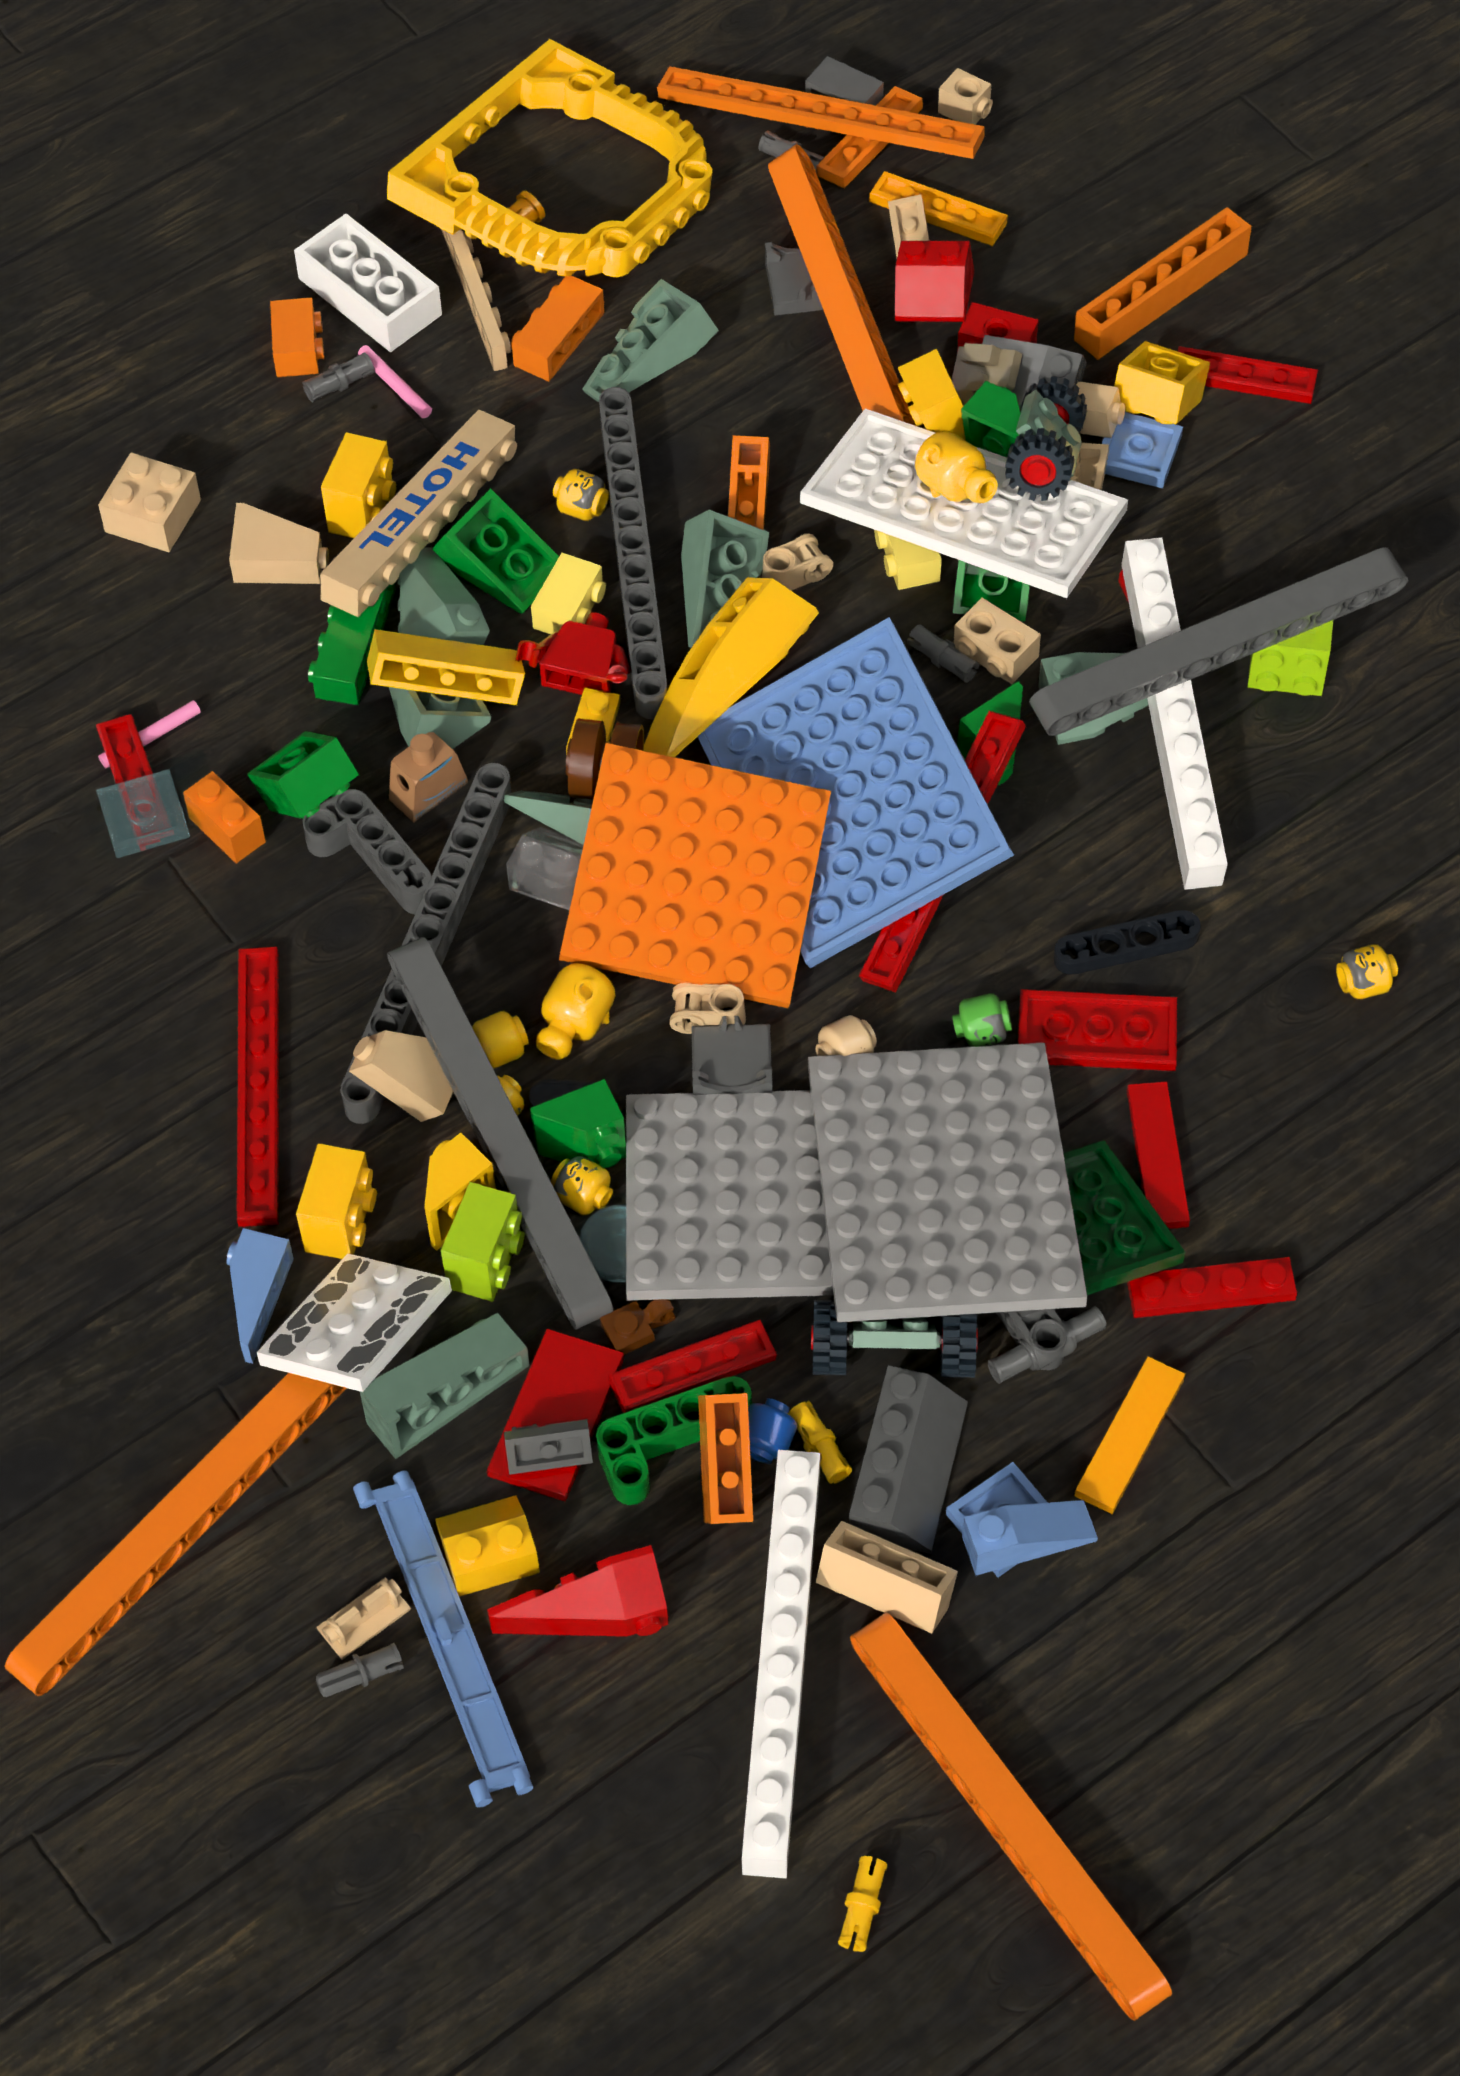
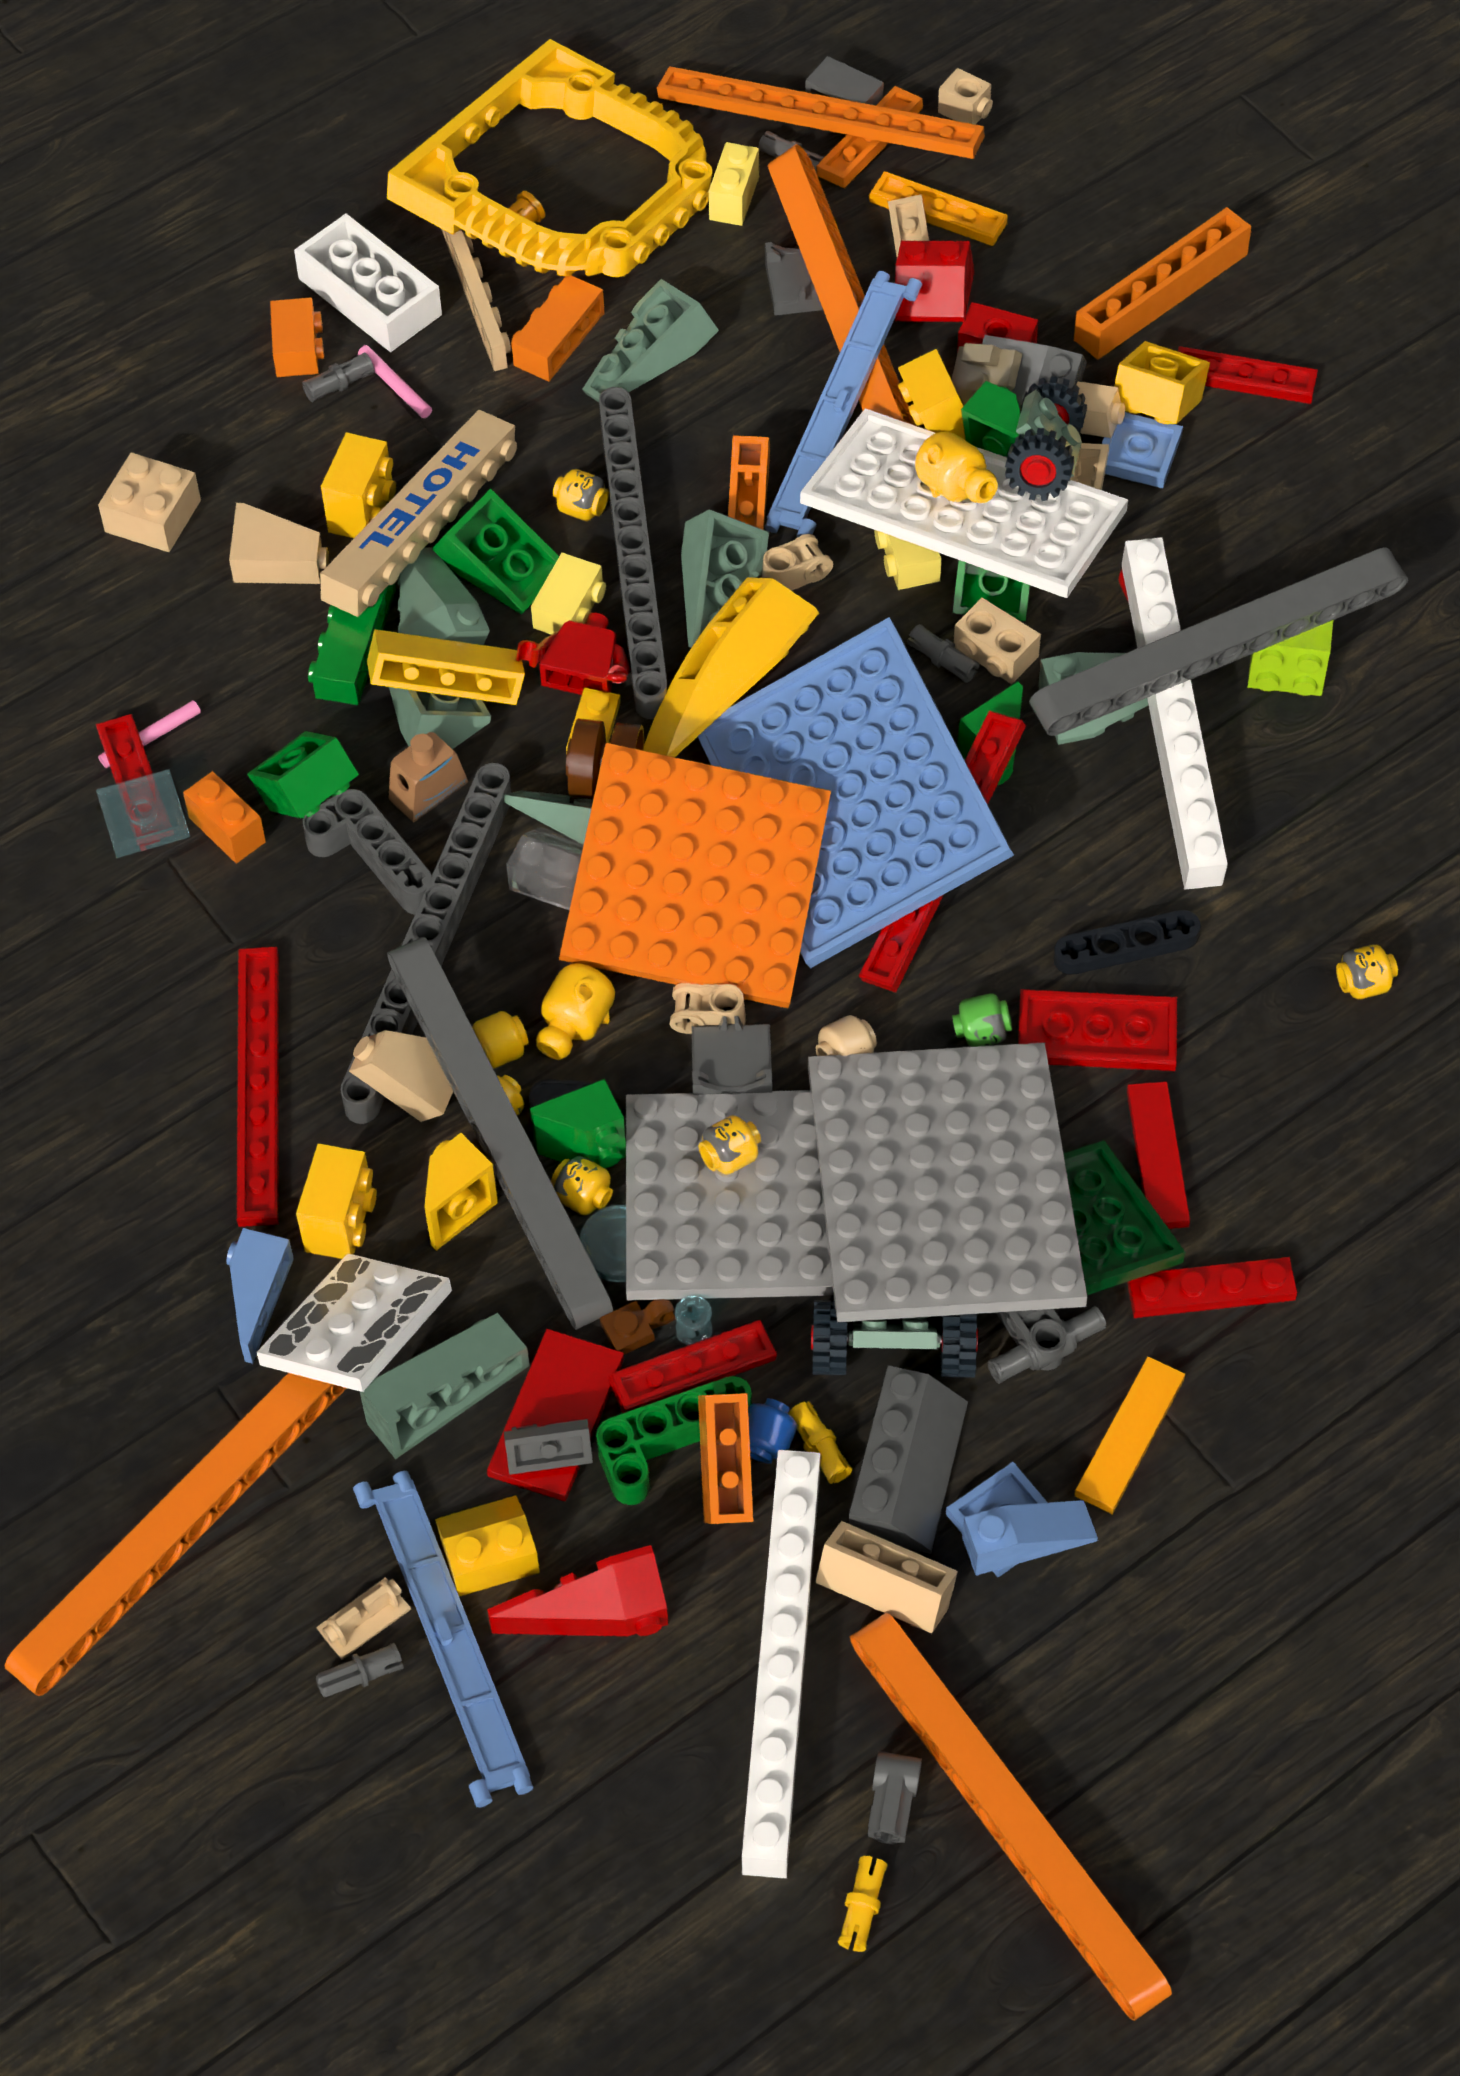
lime brick [441,1182,525,1302] -> none
none -> clear light blue bush [675,1296,713,1345]
none -> yellow head [698,1115,761,1175]
none -> light yellow brick [709,142,759,226]
none -> medium blue piece [764,271,922,537]
none -> dark grey piece [868,1751,922,1845]

